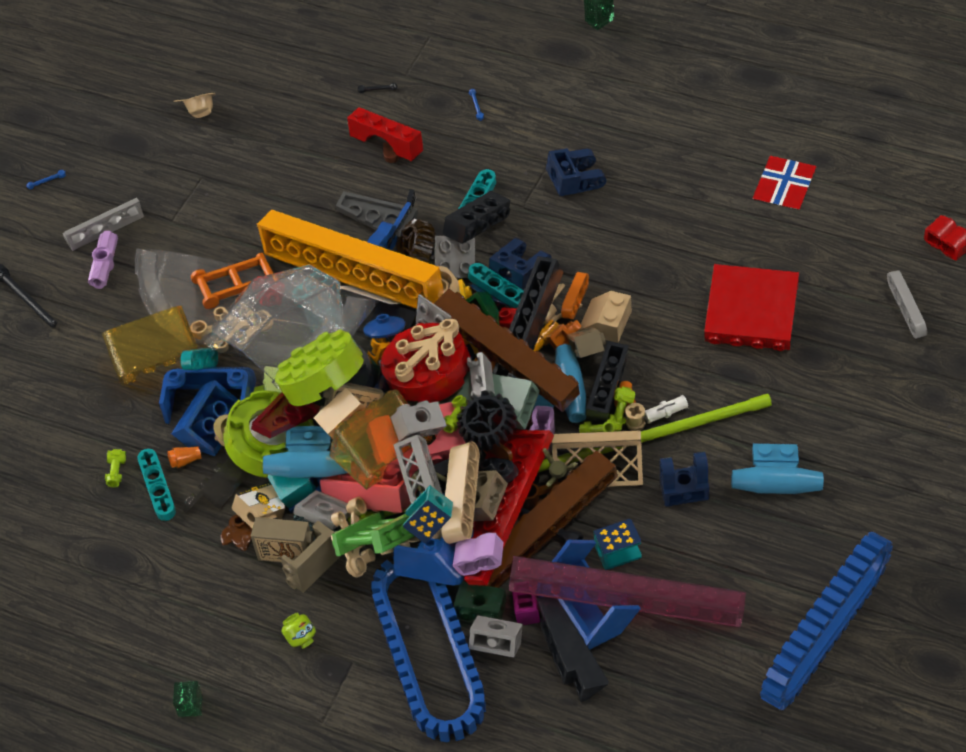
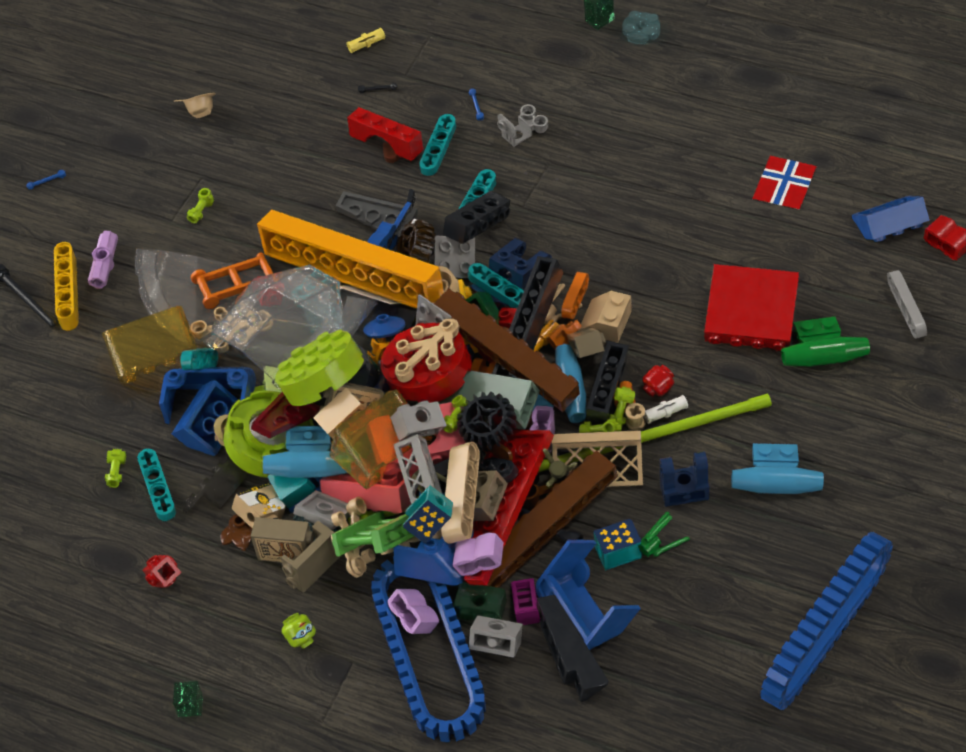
light grey fence [62,198,144,251] -> none
orange cone [167,446,201,469] -> none
light grey hinge [467,352,495,400] -> none
clear pink brick [509,556,746,627] -> none
dark blue brick [546,148,607,196] -> none
none -> yellow beam [54,242,79,331]
none -> red brick [143,555,182,588]
none -> lime bar [187,188,214,224]
none -> light yellow pin [347,27,386,54]
none -> lavender brick [388,589,439,634]
none -> teal beam [420,114,456,176]
none -> light grey piece [497,104,548,147]
none -> clear light blue plate [622,11,660,44]
none -> green plant [637,511,690,557]
none -> red head [642,365,675,397]
none -> green plate [781,317,870,367]
none -> blue slope [852,196,929,242]

